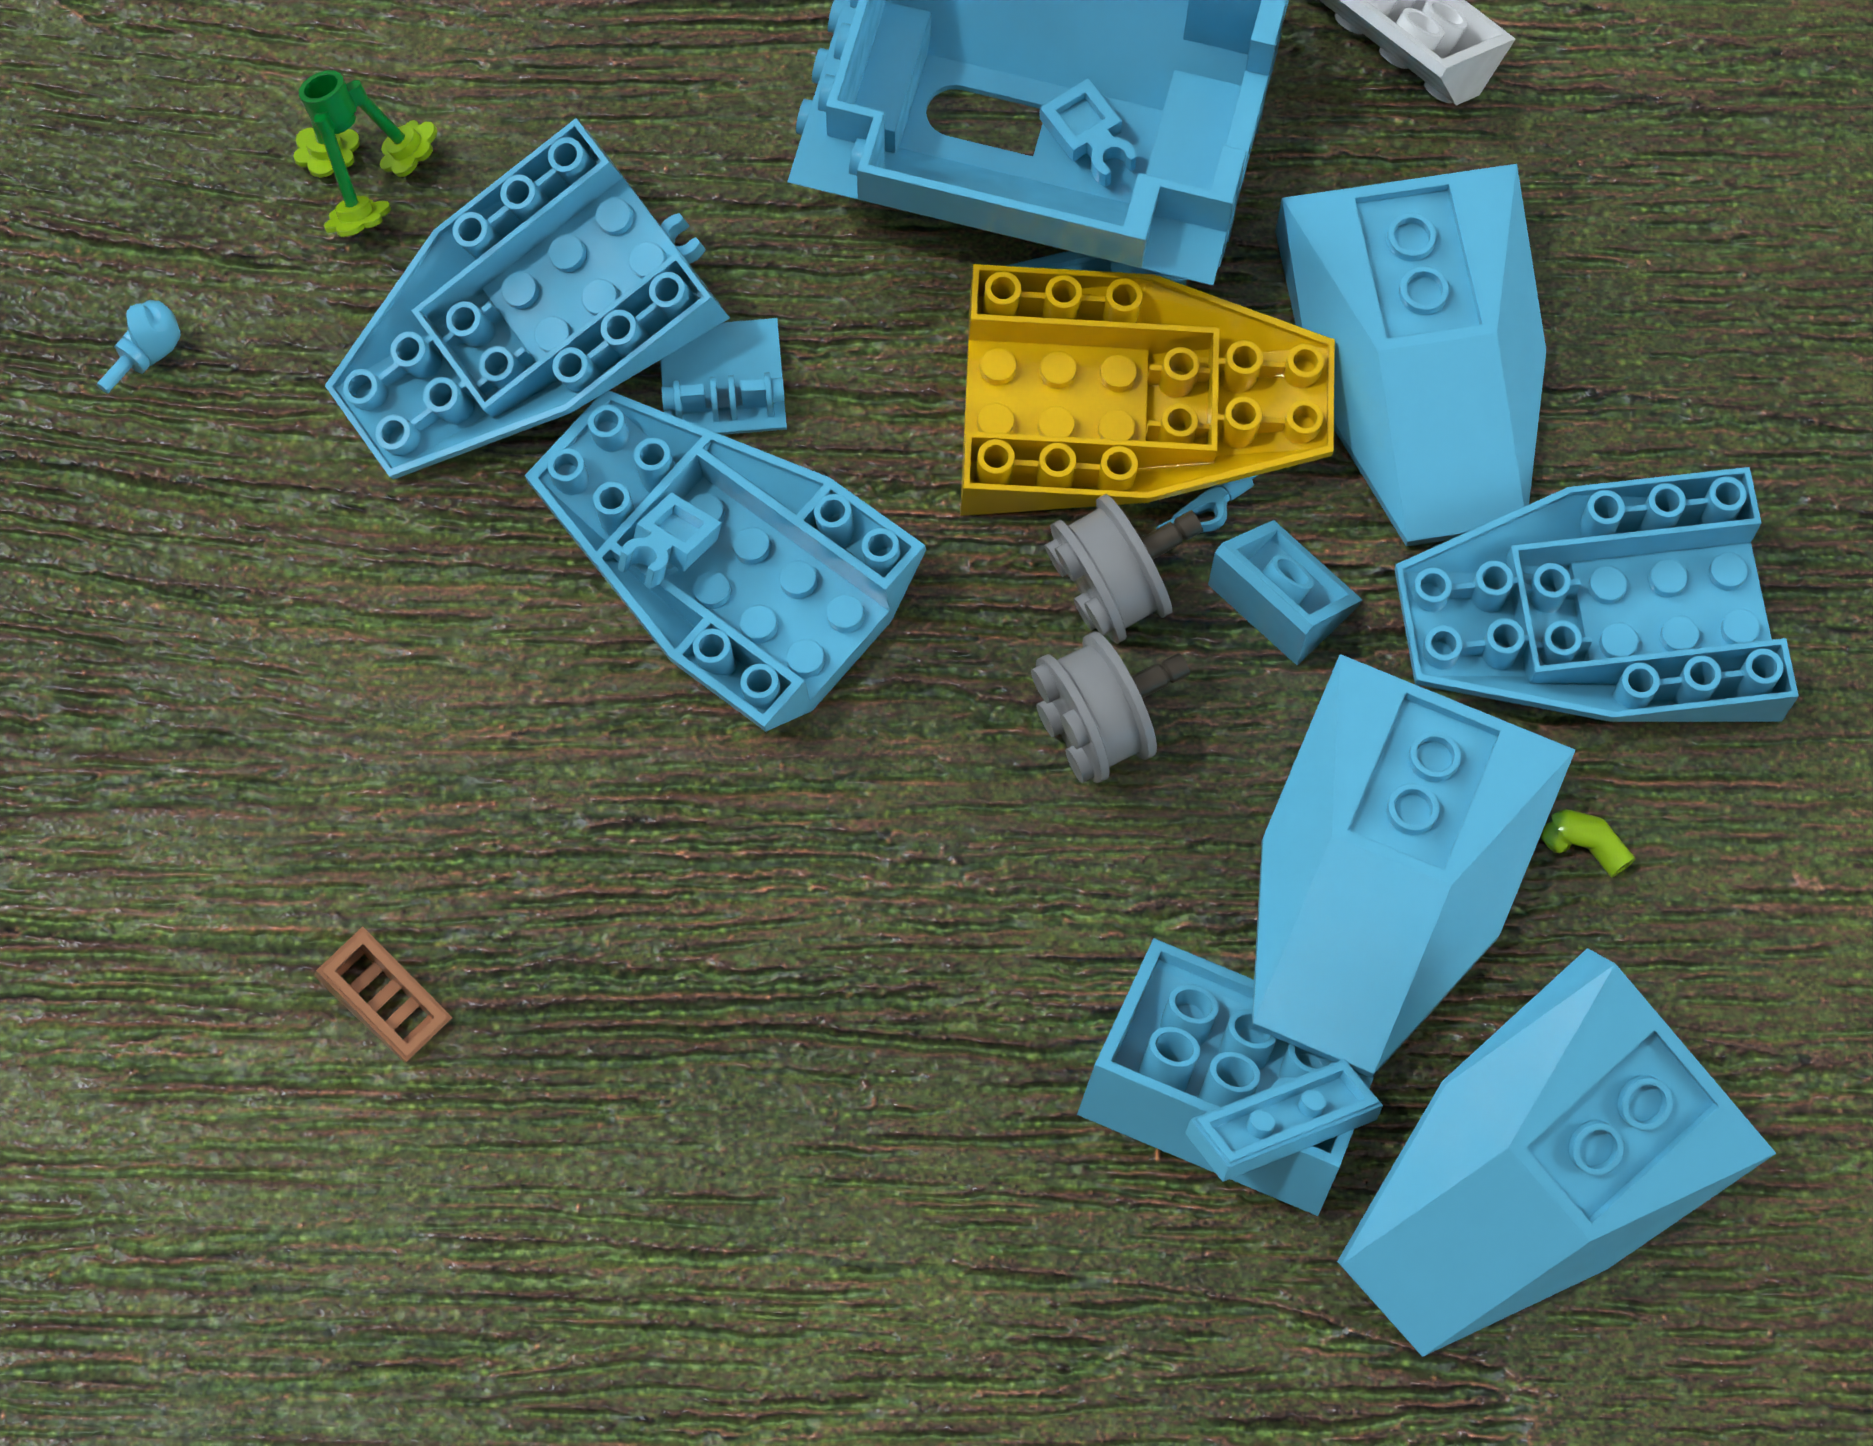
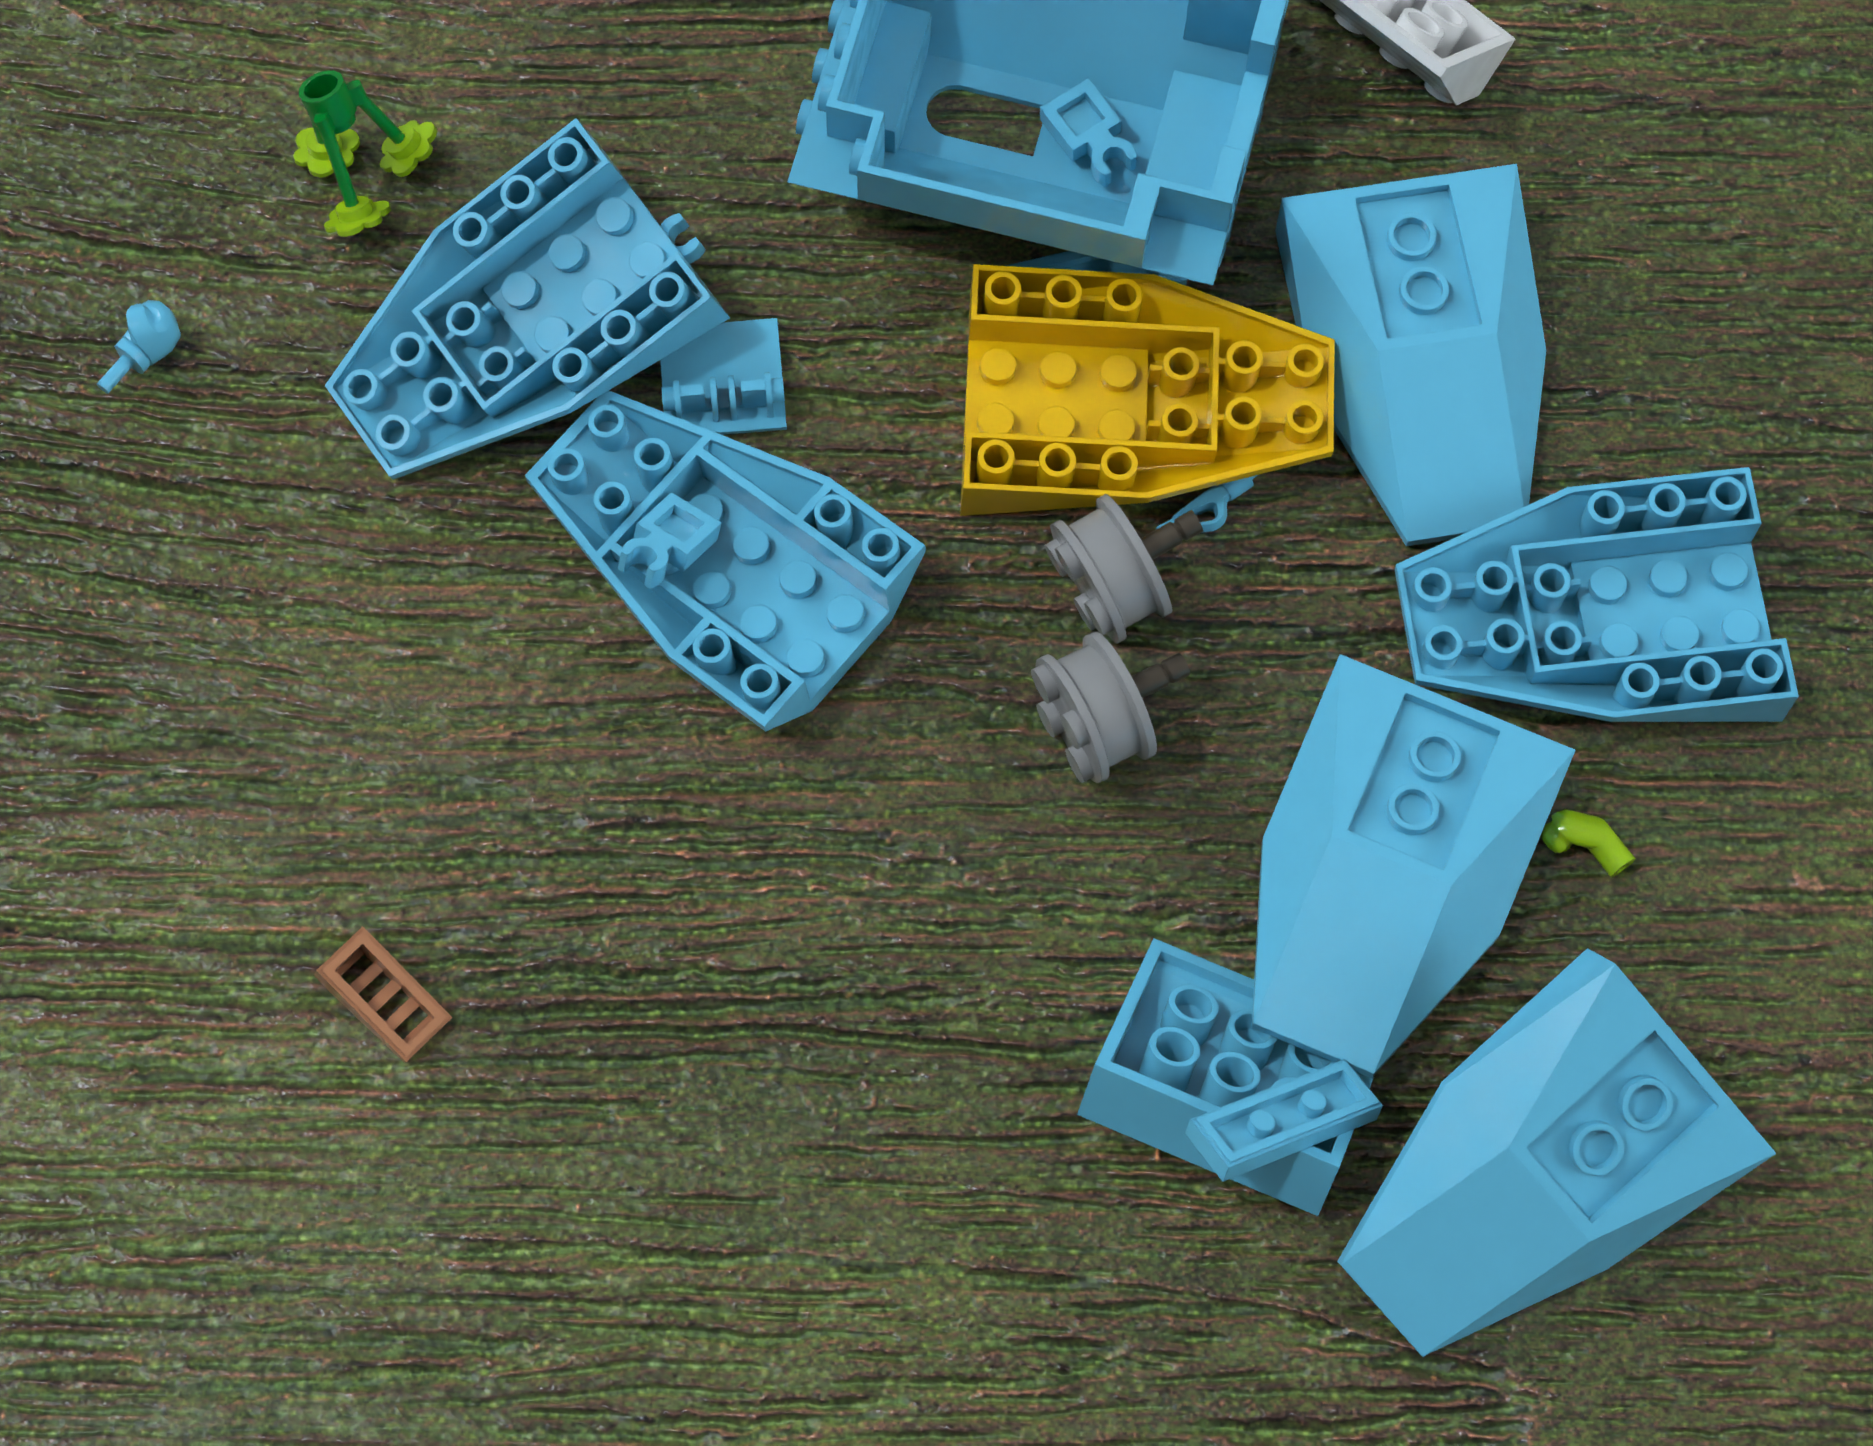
medium azure slope [1208,520,1362,665] -> none

